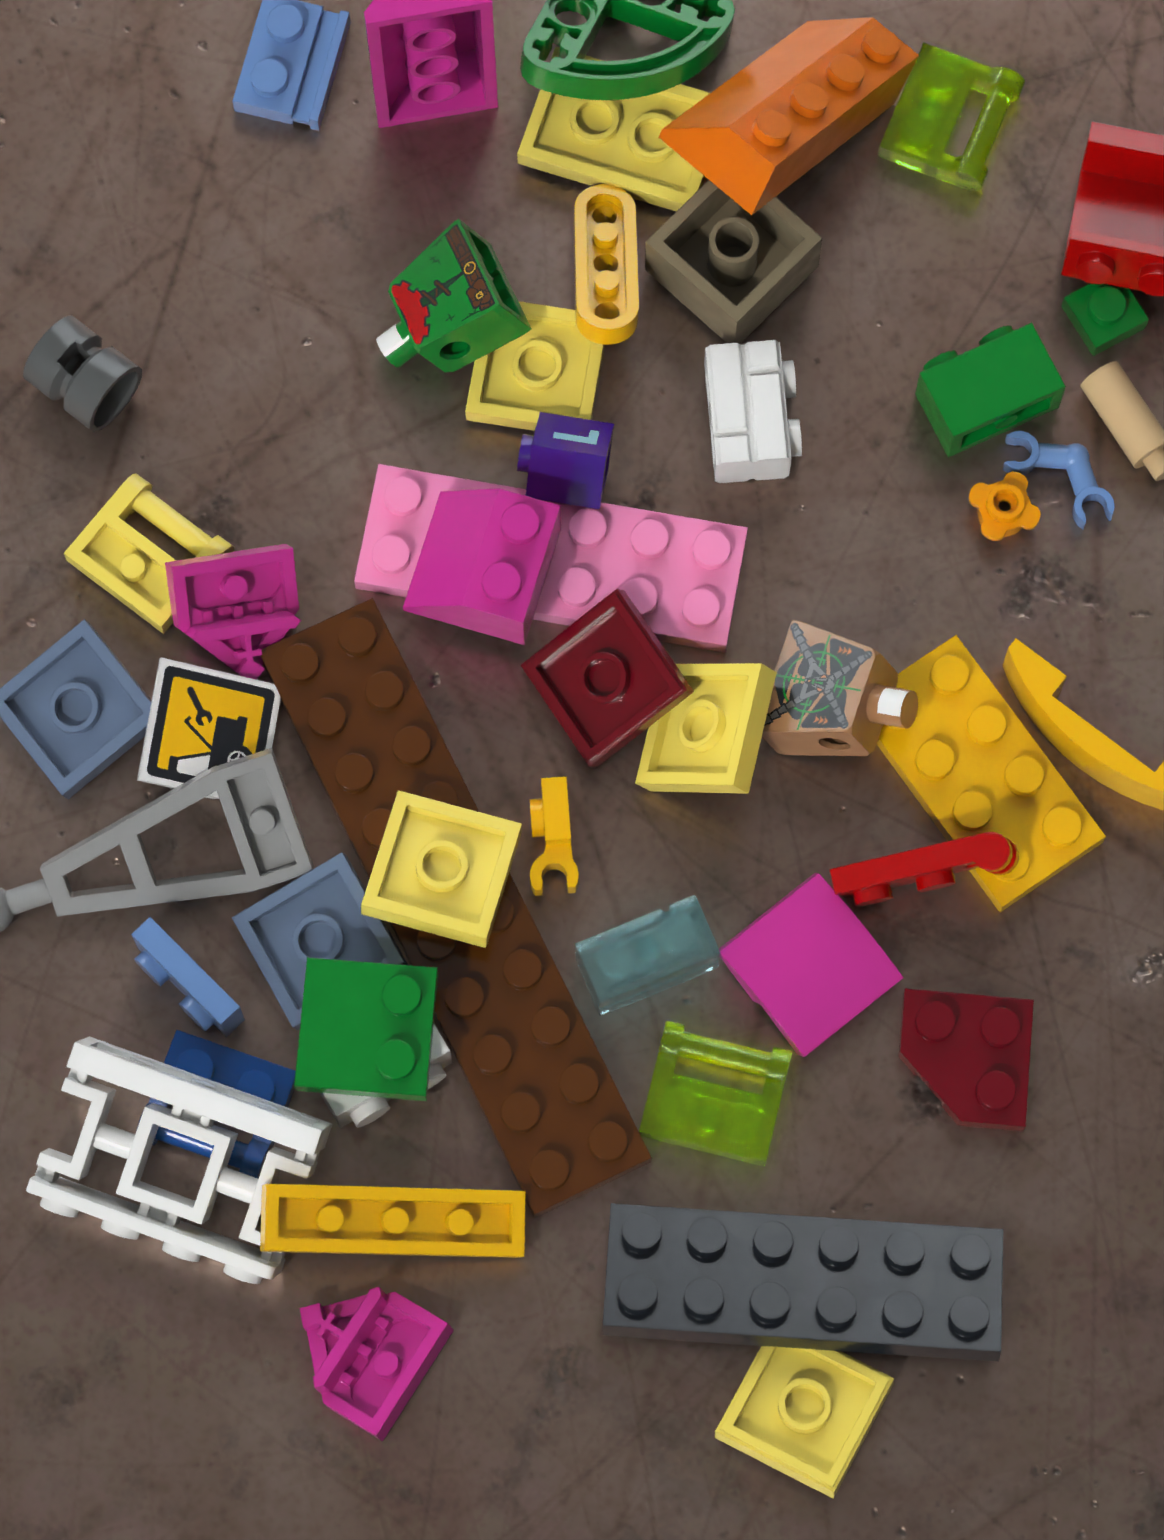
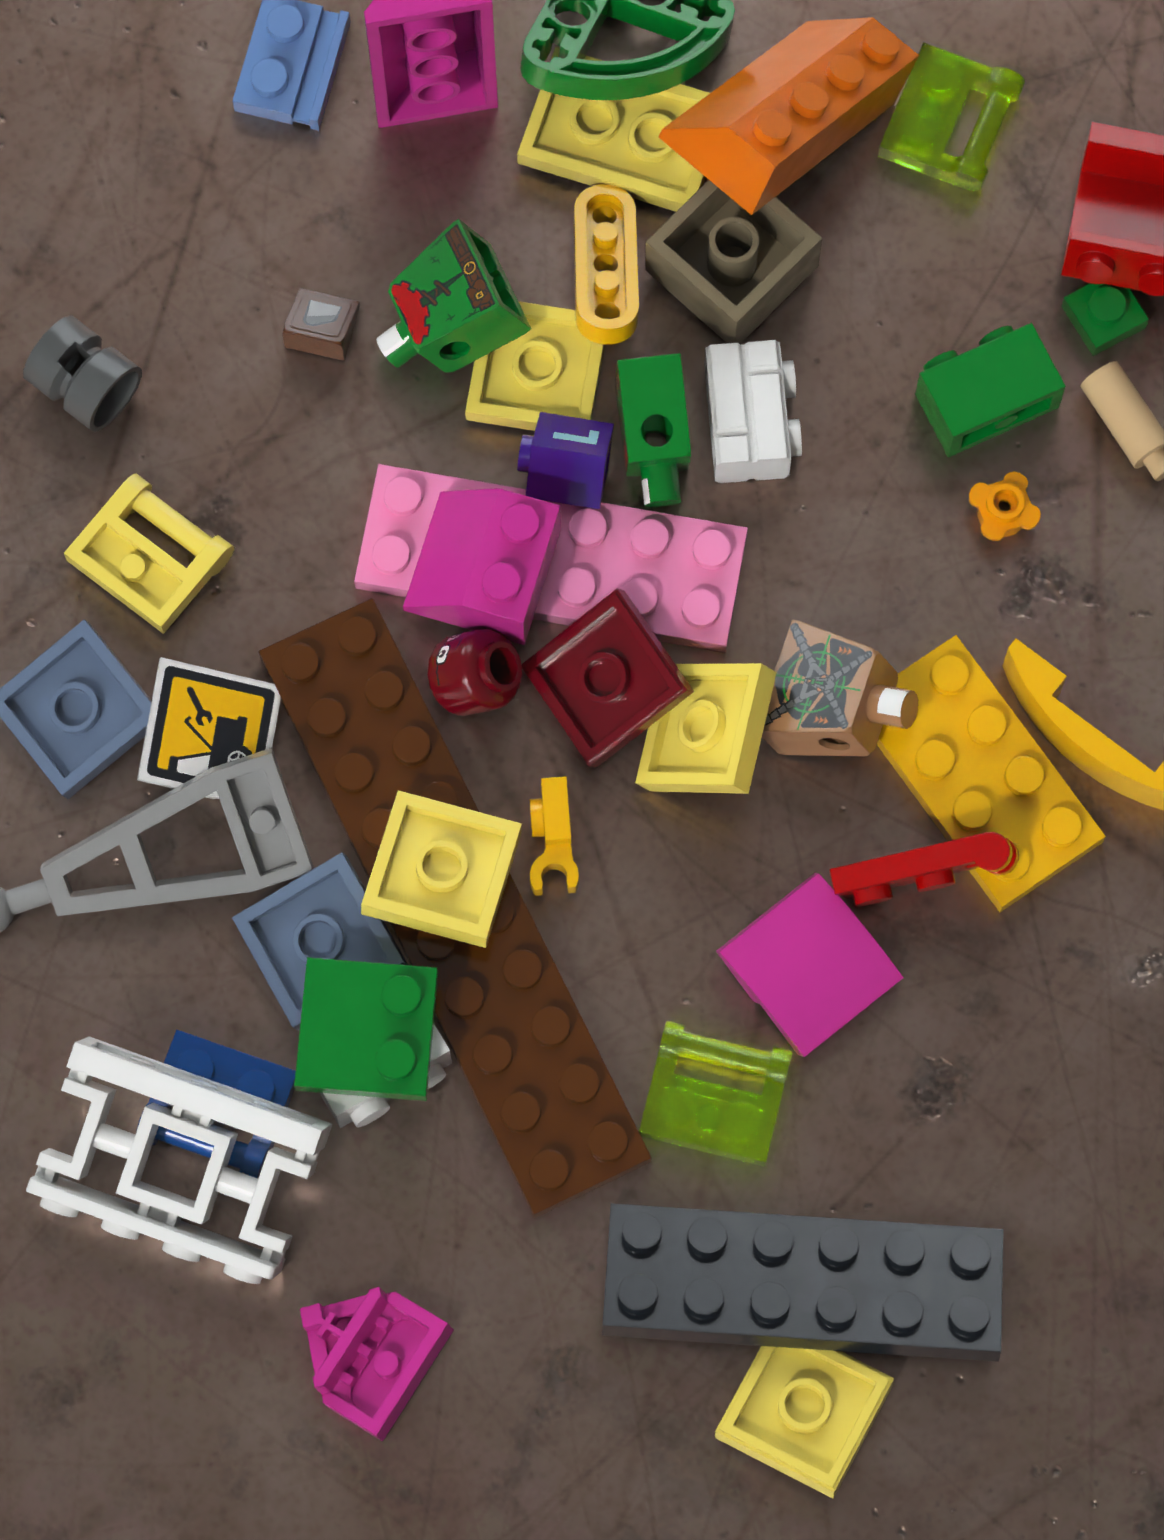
medium blue plate [131,917,245,1038] -> none
dark pink slope [165,544,301,680] -> none
yellow plate [260,1184,525,1258] -> none
clear light blue brick [575,895,720,1016] -> none
dark red plate [898,988,1034,1131] -> none
medium blue arm [1003,431,1115,530] -> none
none -> slope [282,288,360,361]
none -> dark red head [427,629,522,716]
none -> green torso [615,353,691,507]

